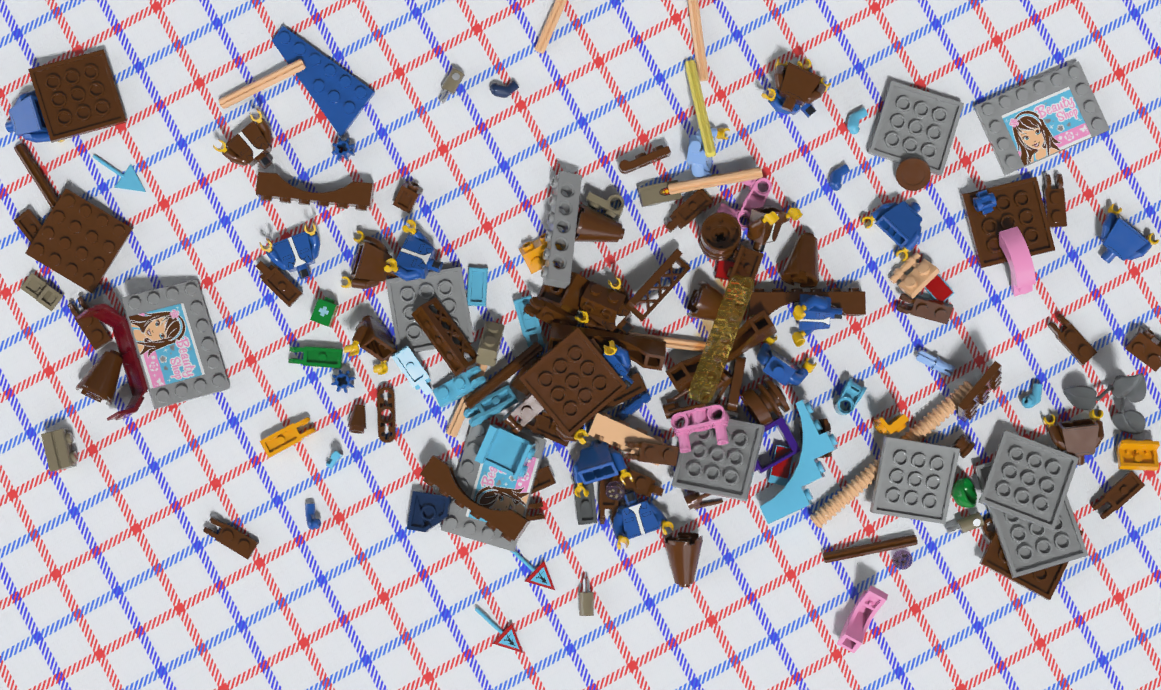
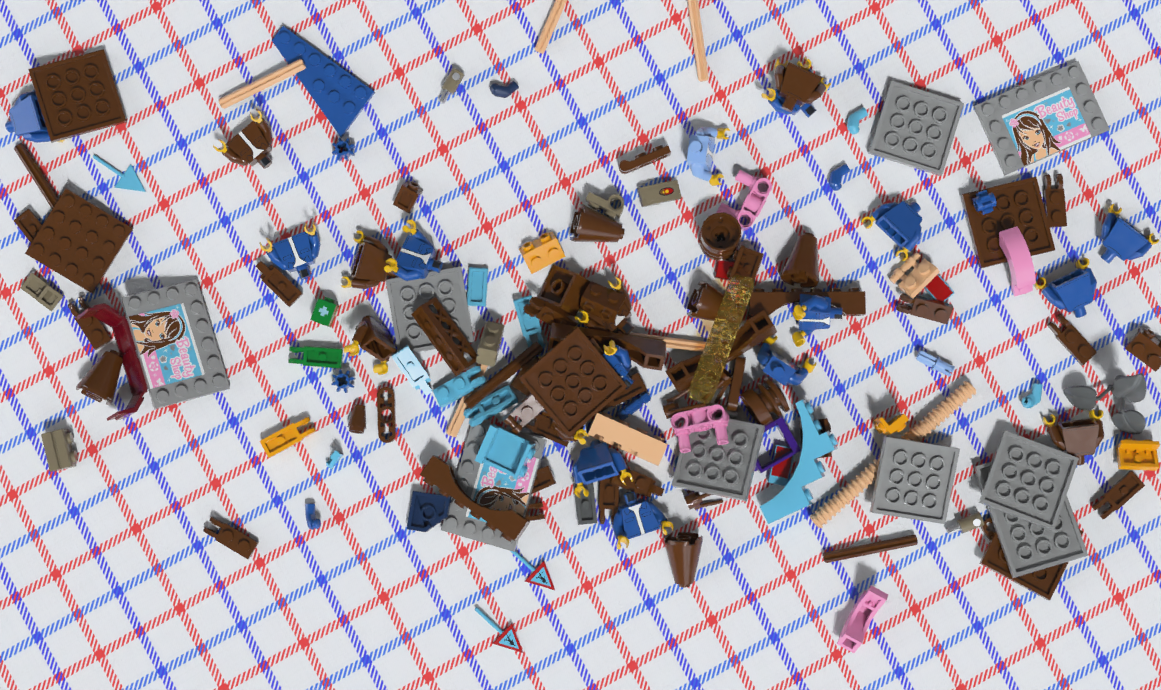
reddish brown arch [256,172,374,211] -> none
light grey brick [541,171,582,289] -> none
dark tan piece [579,578,594,616] -> none
clear purple tile [605,481,625,500] -> none
reddish brown hinge [624,442,679,466] -> none
reddish brown fence [625,248,691,321] -> none
reddish brown hinge [665,189,714,233] -> none
light nougat axle [668,167,763,194] -> none
light yellow axle [685,60,716,158] -> none
reddish brown torso [747,206,802,252] -> none
medium azure piece [834,378,867,415] -> none
clear purple tile [892,550,913,570] -> none
reddish brown piece [896,157,931,191] -> none
reddish brown wheel [951,434,975,458] -> none
green piece [951,477,977,508] -> none
reddish brown plate [958,361,1002,422] -> none
none -> blue torso [1033,258,1097,318]

